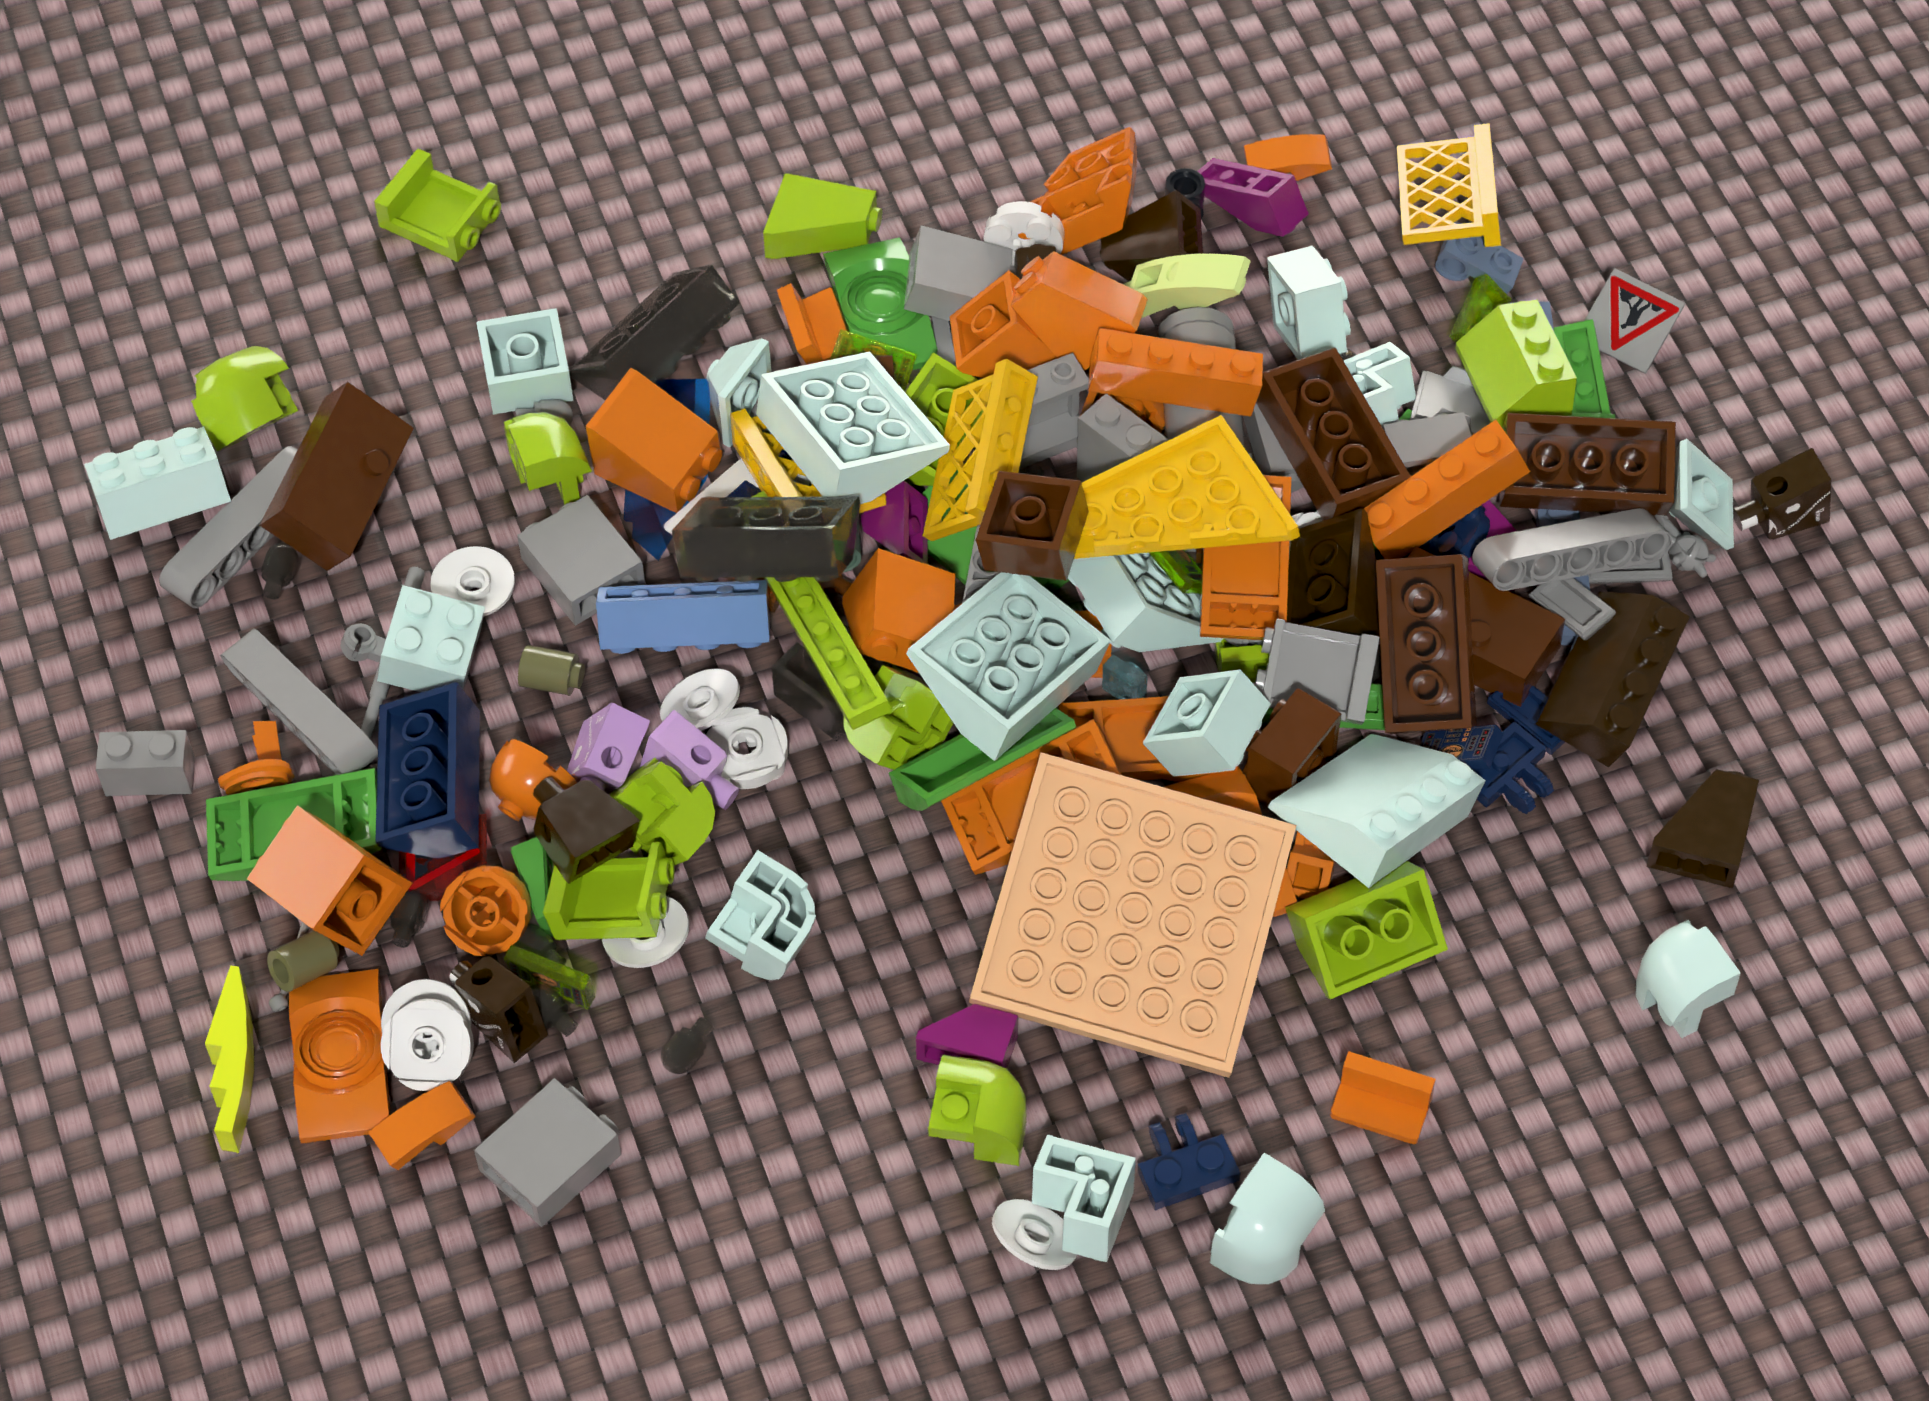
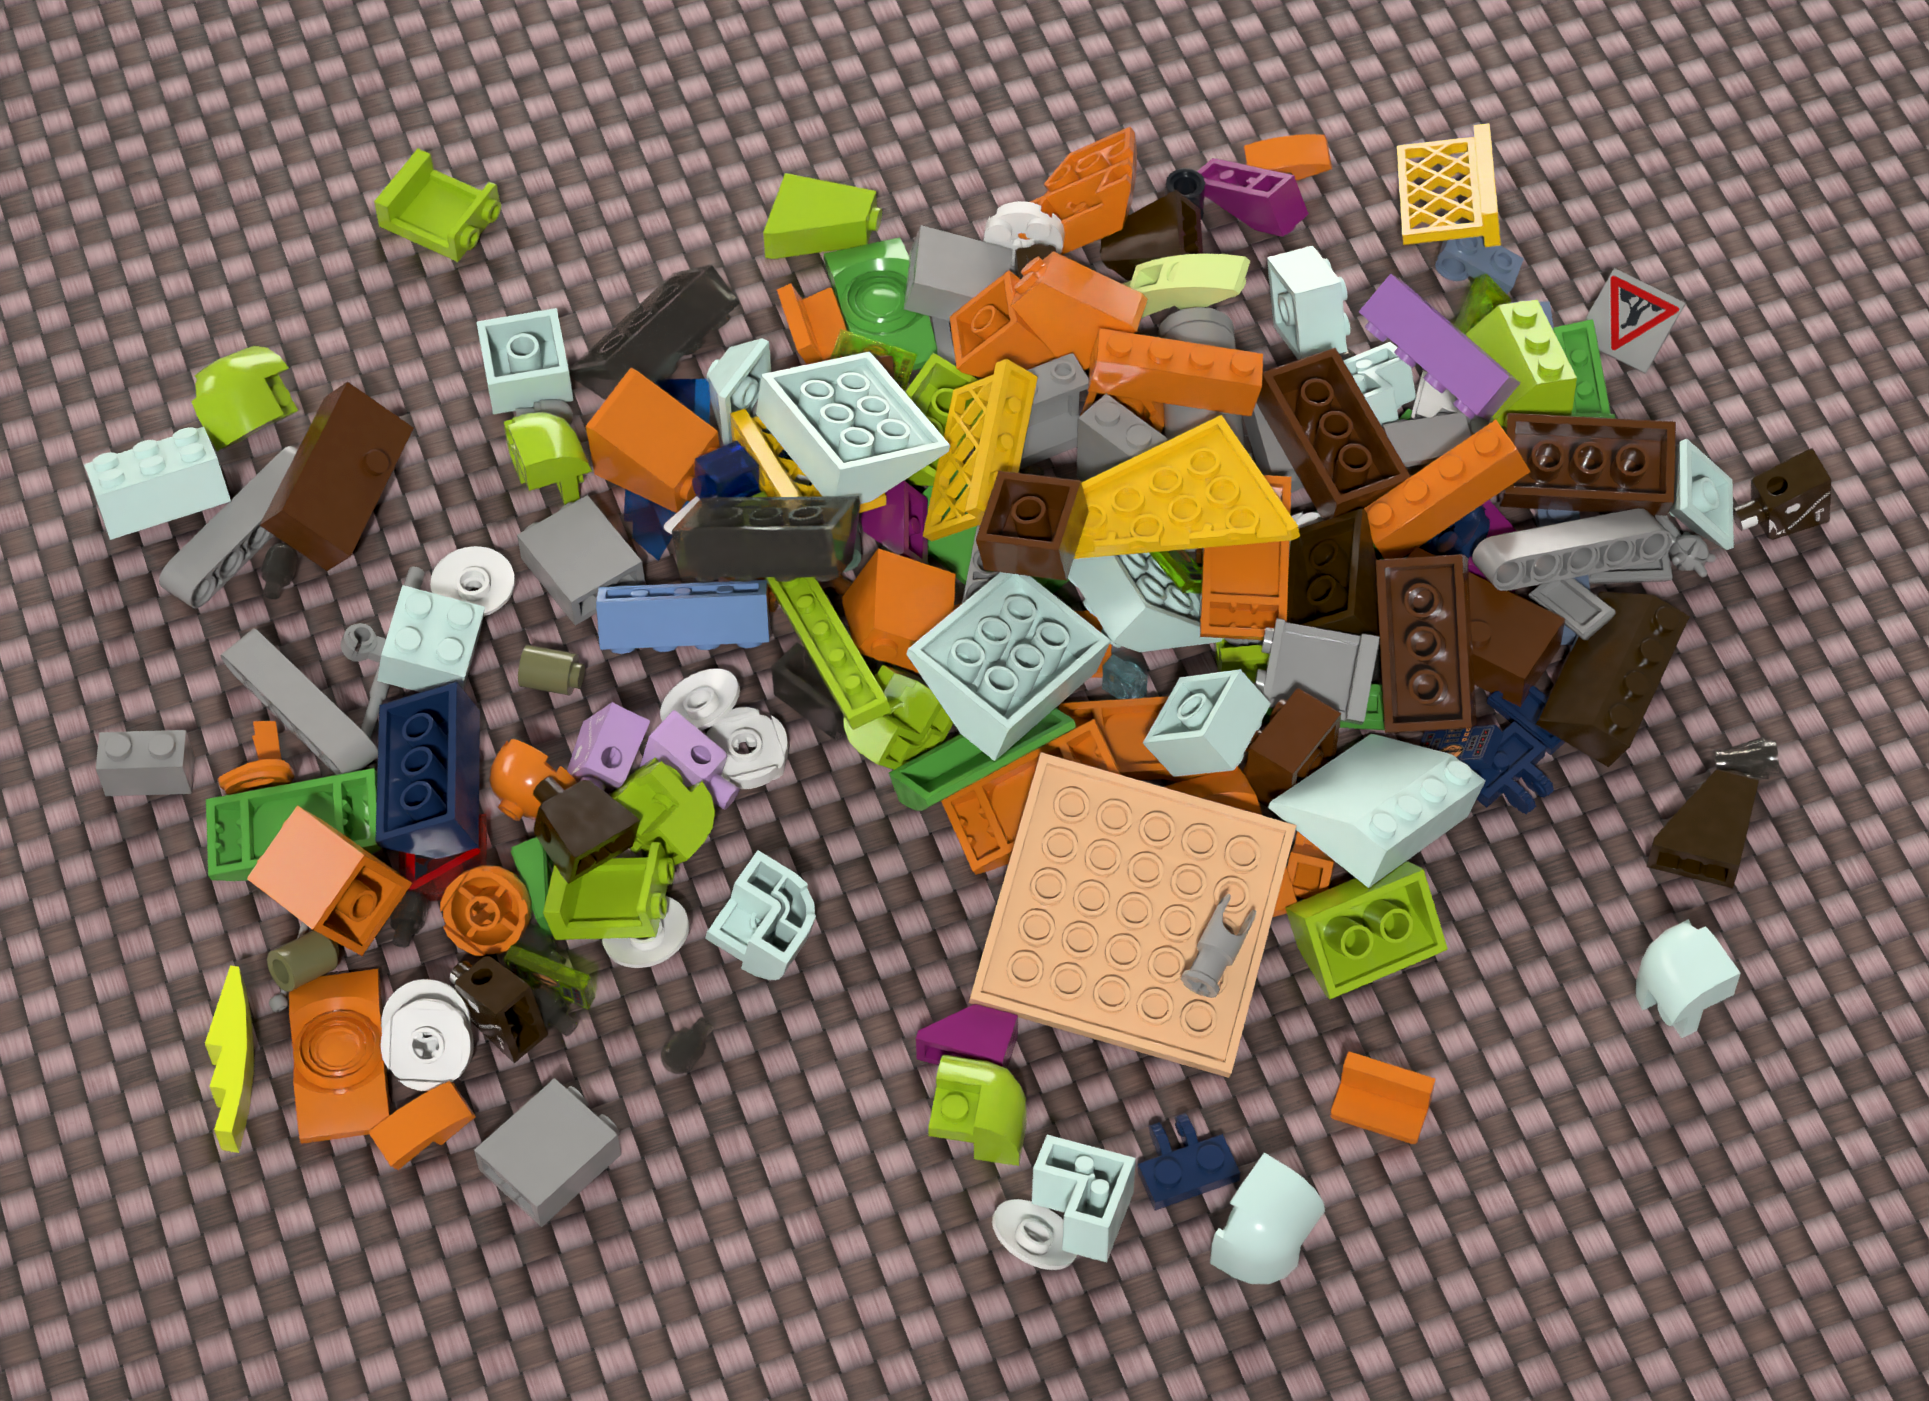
none -> clear blue brick [692,441,759,513]
none -> light grey piece [1180,894,1256,998]
none -> medium lavender brick [1359,274,1520,421]
none -> clear smoke cone [1714,736,1779,779]

